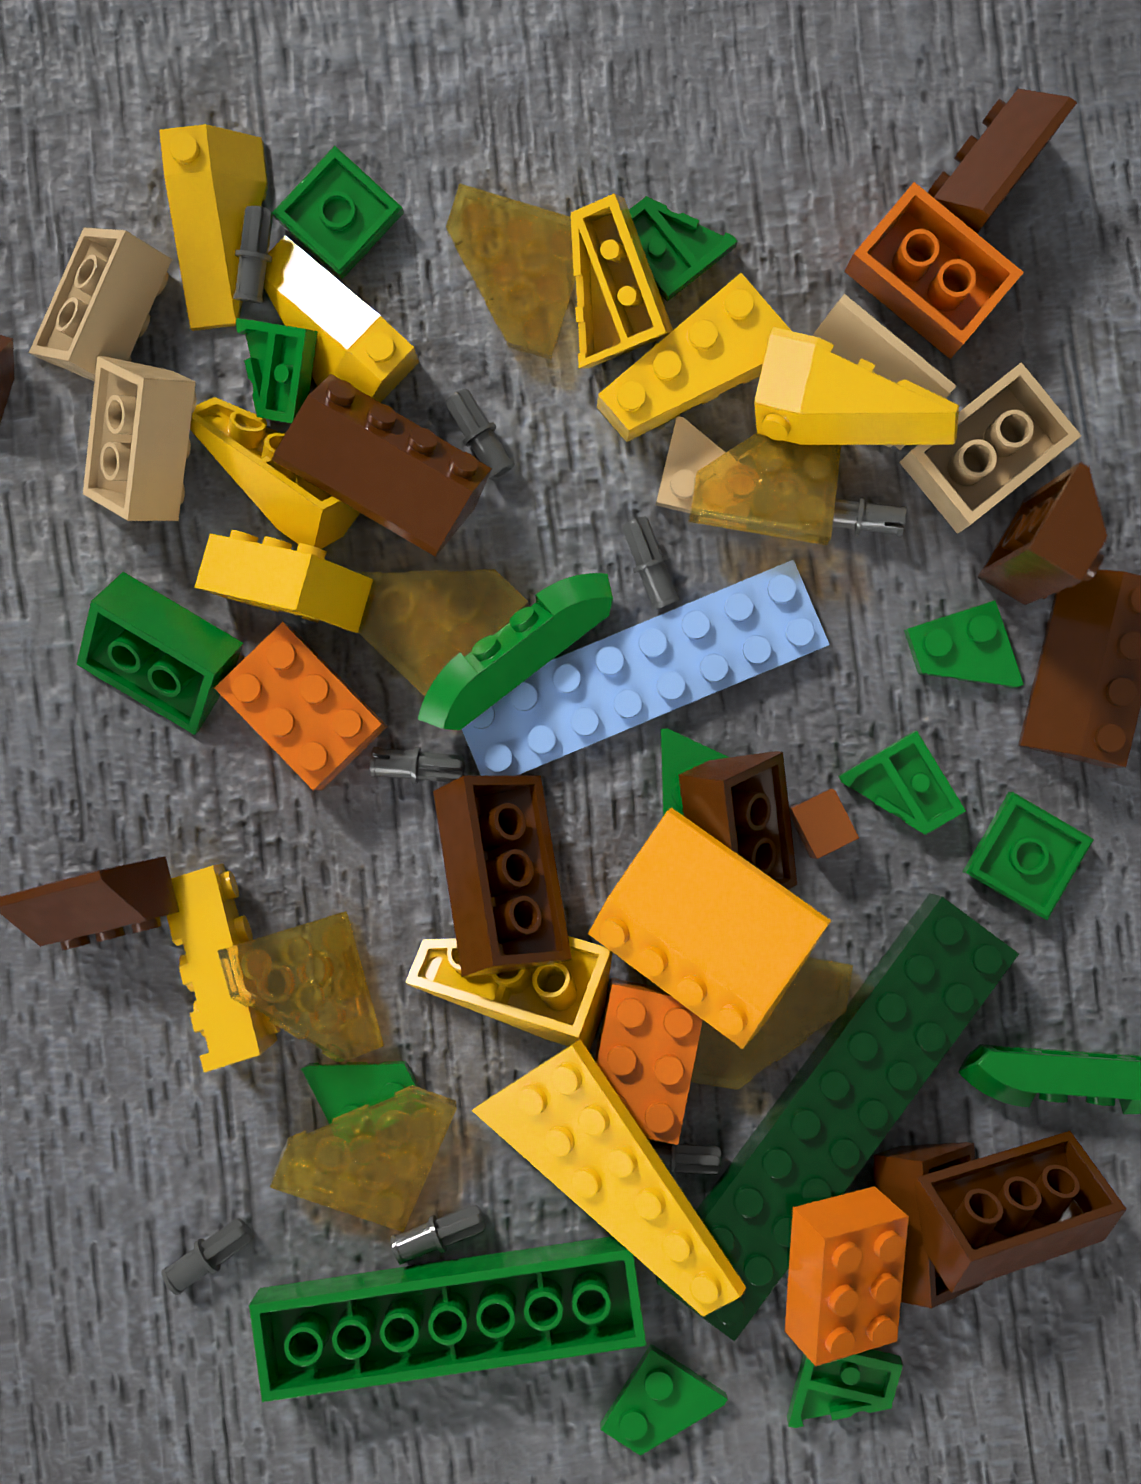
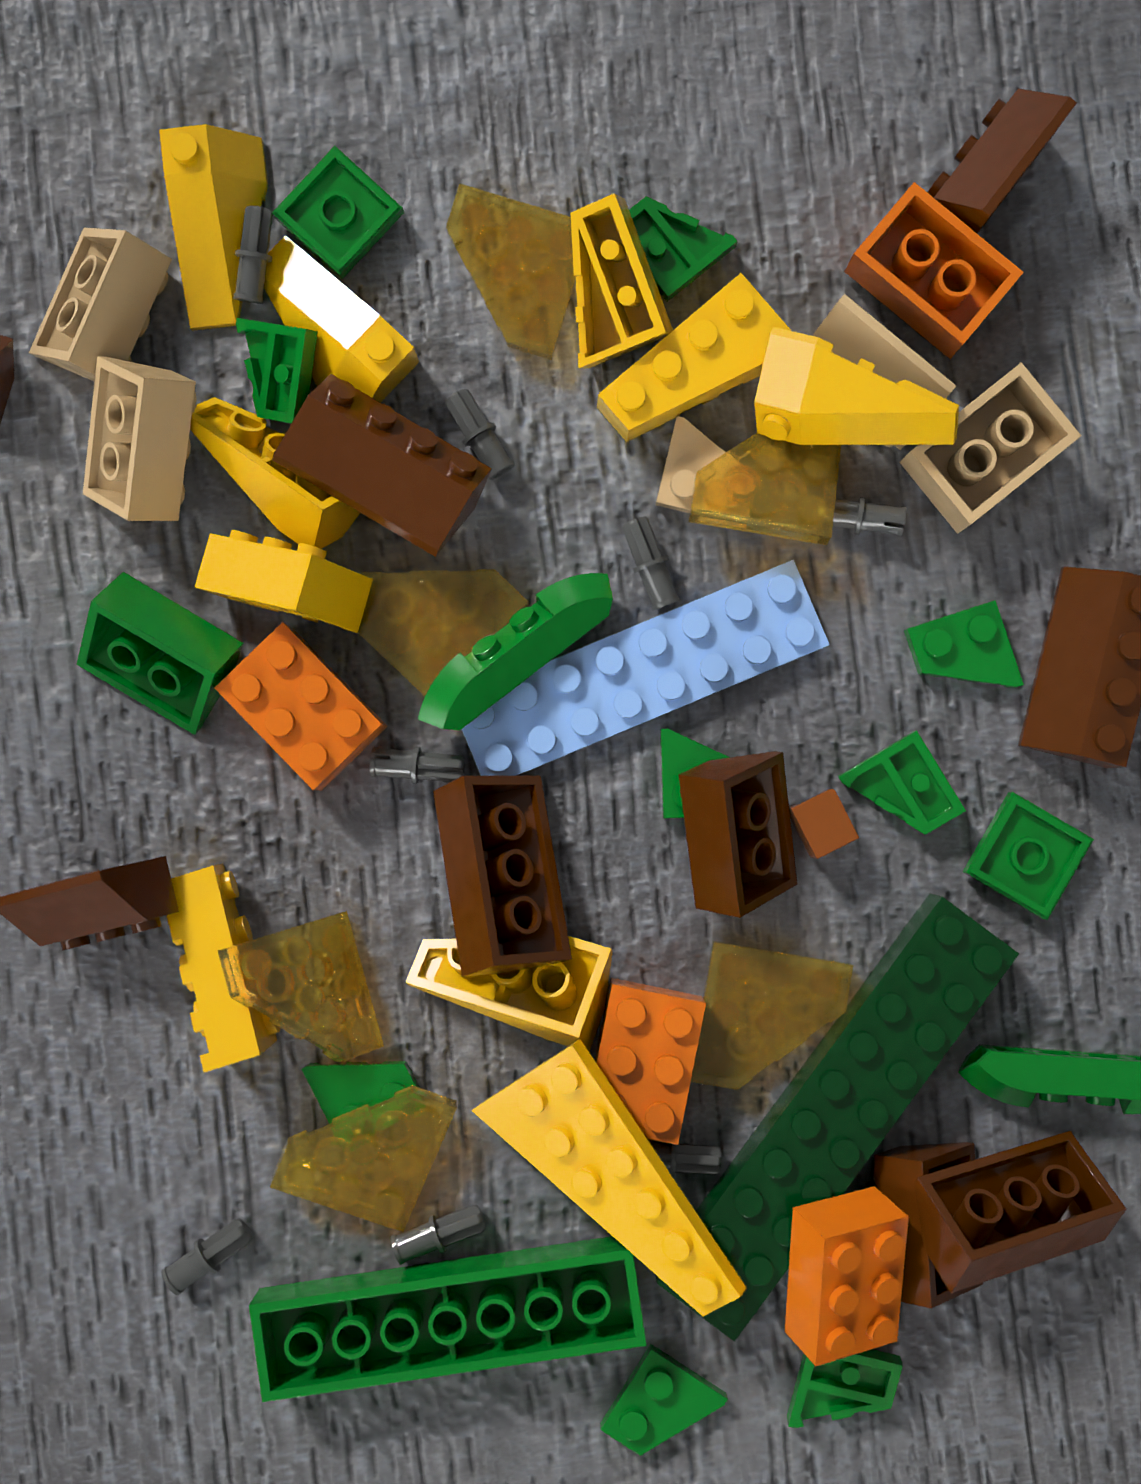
light orange slope [588,807,831,1049] -> none
reddish brown slope [978,462,1108,605] -> none

